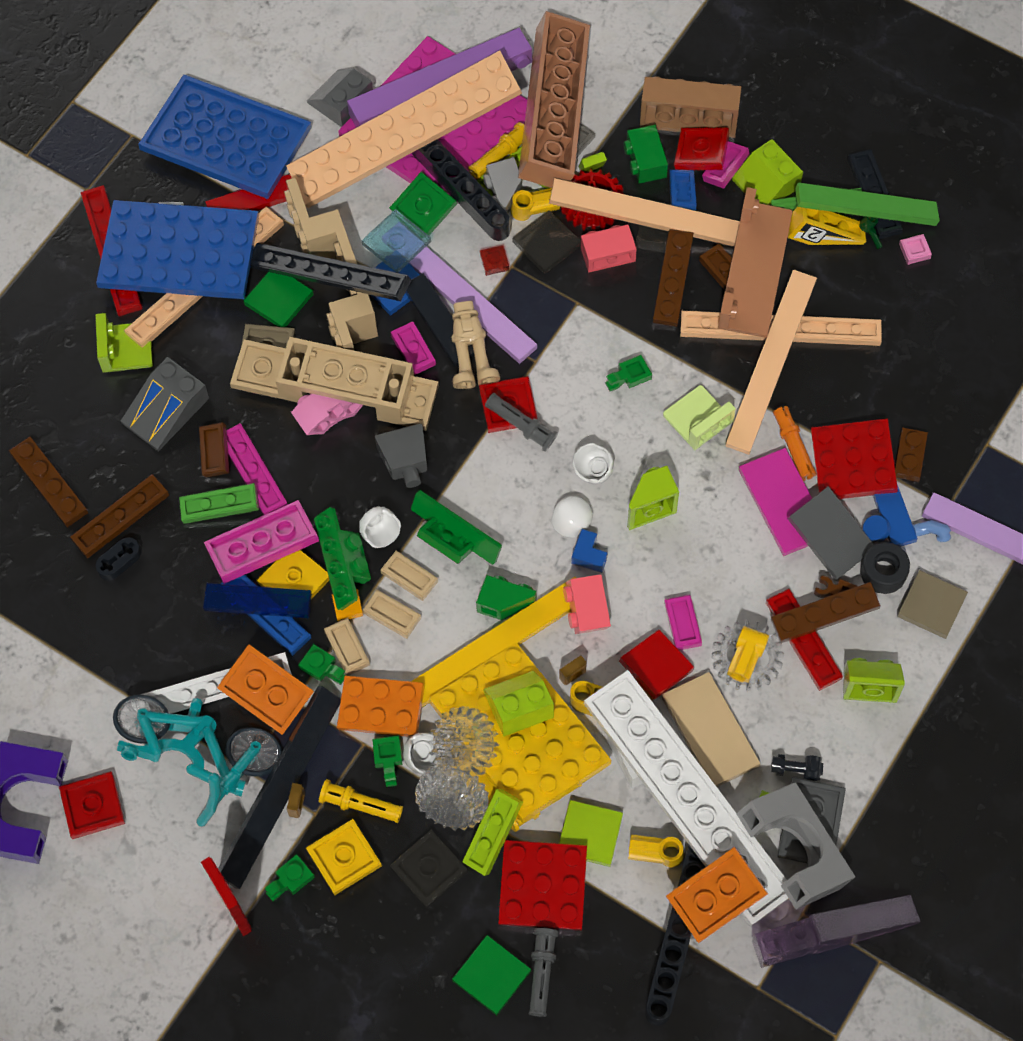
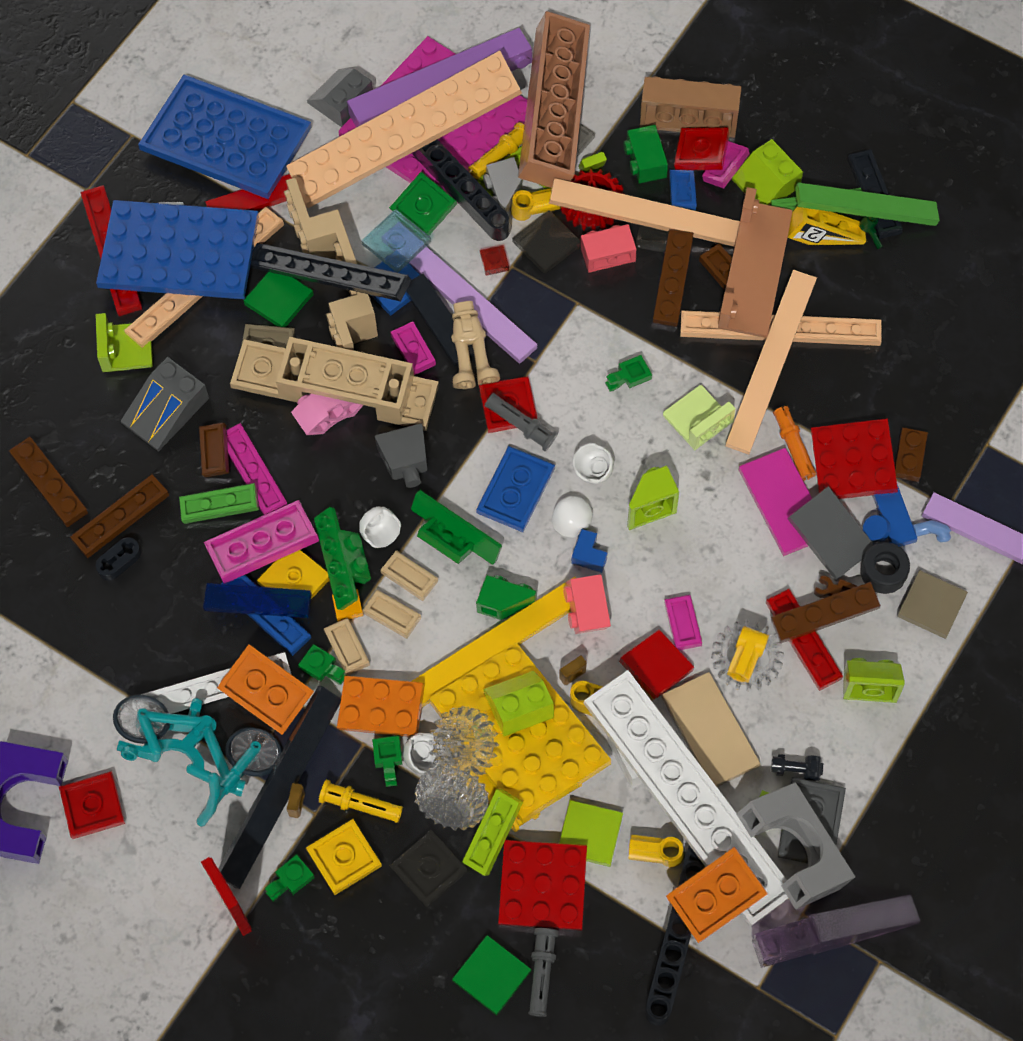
bright pink tile [899,234,932,265] -> none
none -> blue tile [476,446,555,532]

